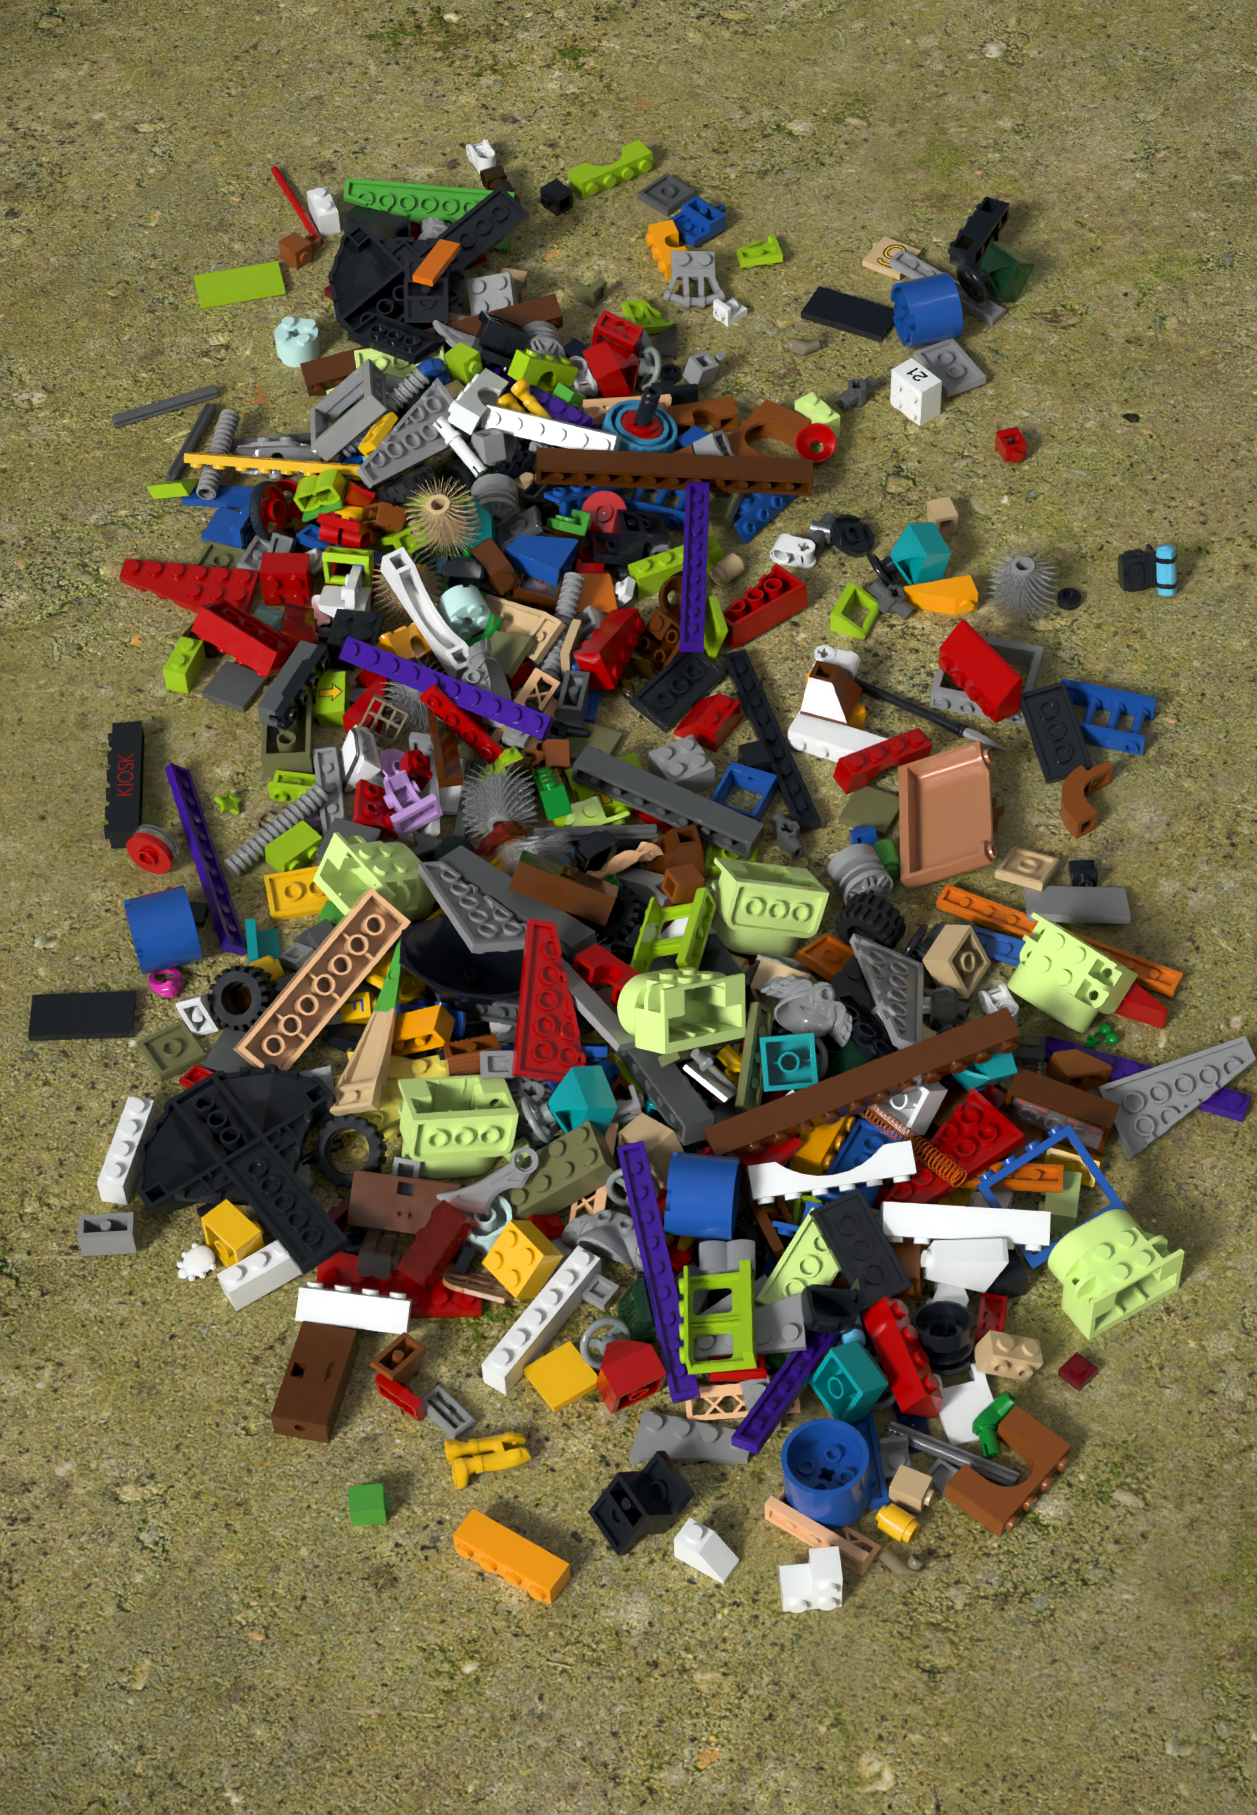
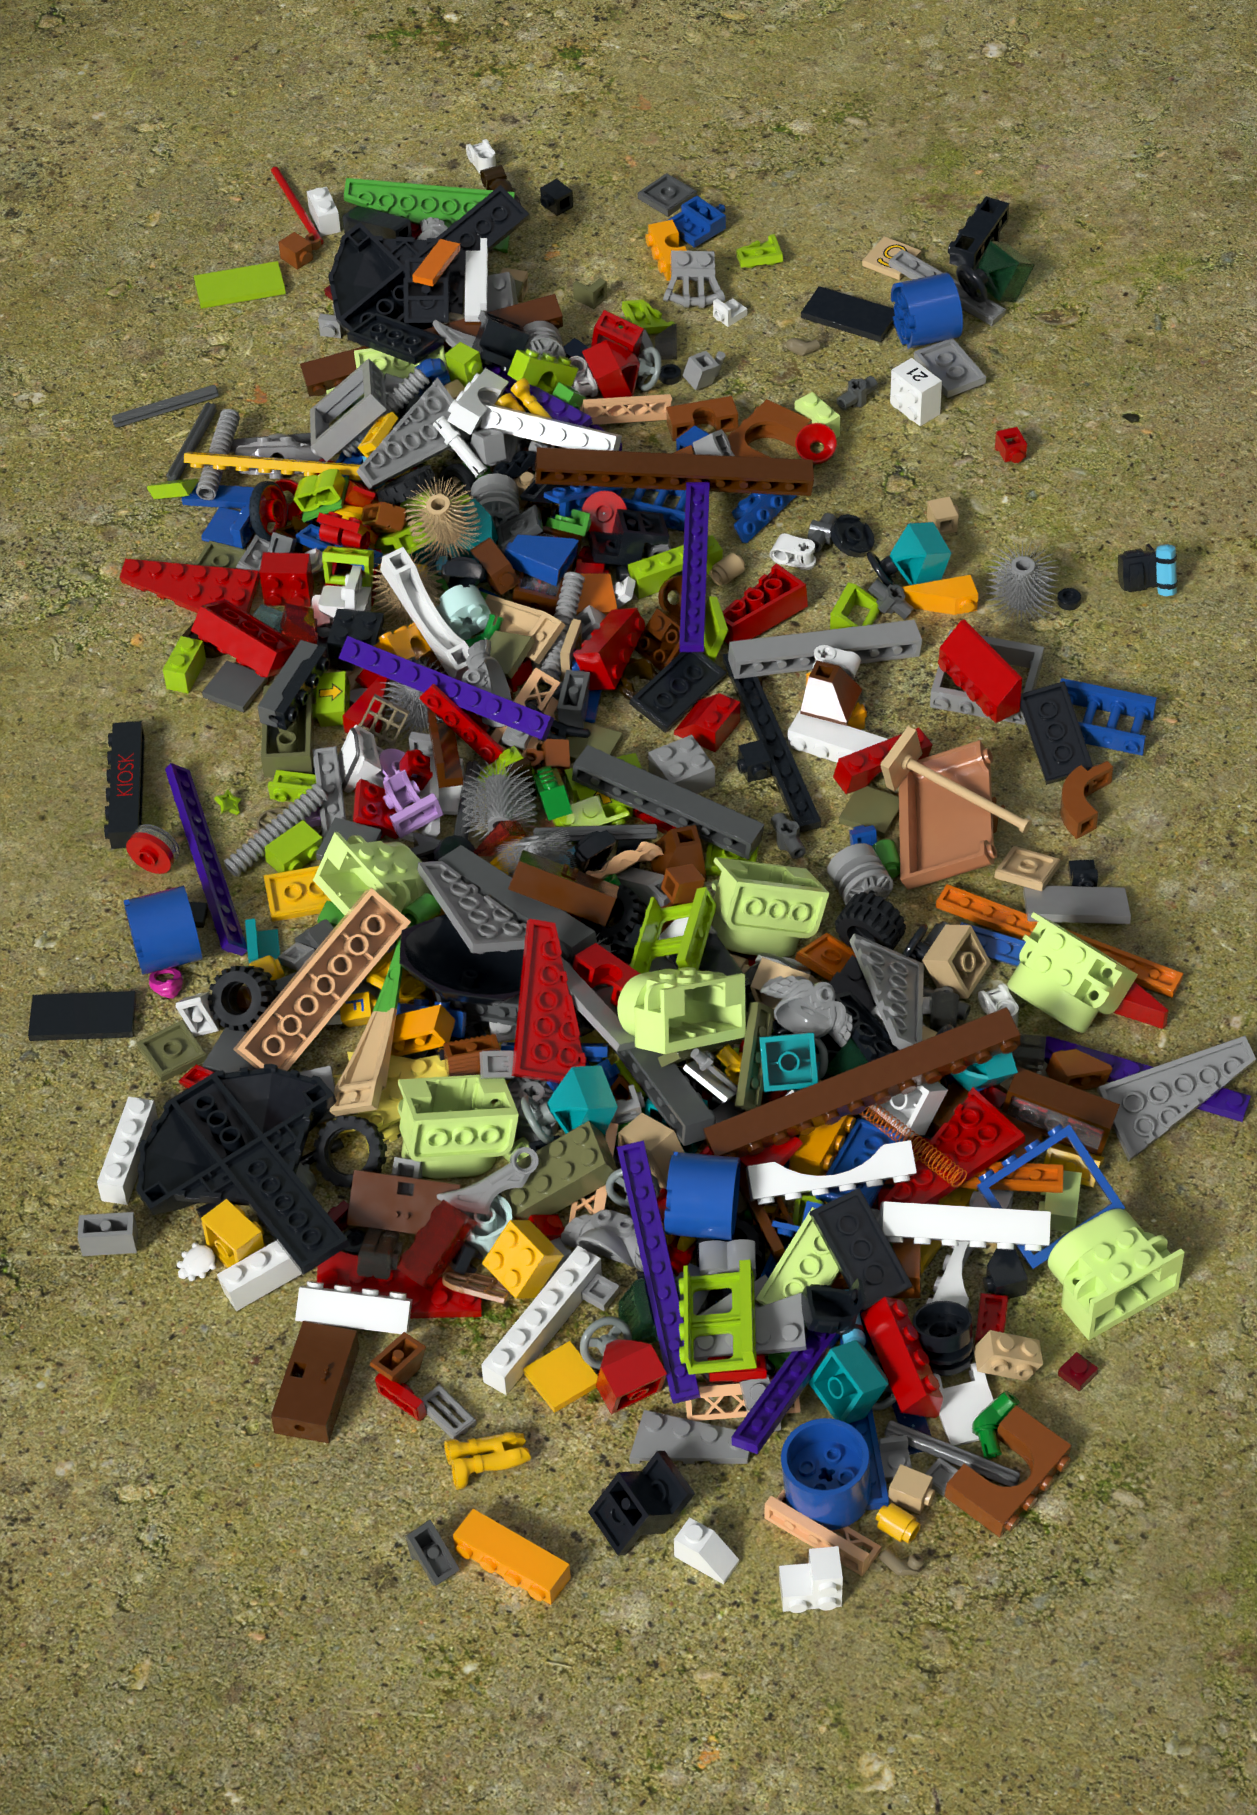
light aqua brick [274,316,321,367] -> none
black slope [323,1023,365,1053] -> none
bright green brick [348,1482,391,1526] -> none
green piece [436,543,473,558] -> none
lime arch [568,140,653,200] -> none
wheel [601,386,678,453] -> none
black slope [651,380,698,406] -> none
olive tile [708,492,745,526] -> none
blue window [711,761,777,822] -> none
black piece [854,677,1008,752] -> none
white slope [920,1238,1009,1293] -> none
green piece [1085,1023,1119,1050] -> none
none -> light grey plate [318,314,344,338]
none -> bright green brick [401,893,441,928]
none -> dark grey slope [405,1520,460,1586]
none -> white fence [465,238,488,322]
none -> light grey brick [728,620,922,679]
none -> tan tile [880,726,1032,834]

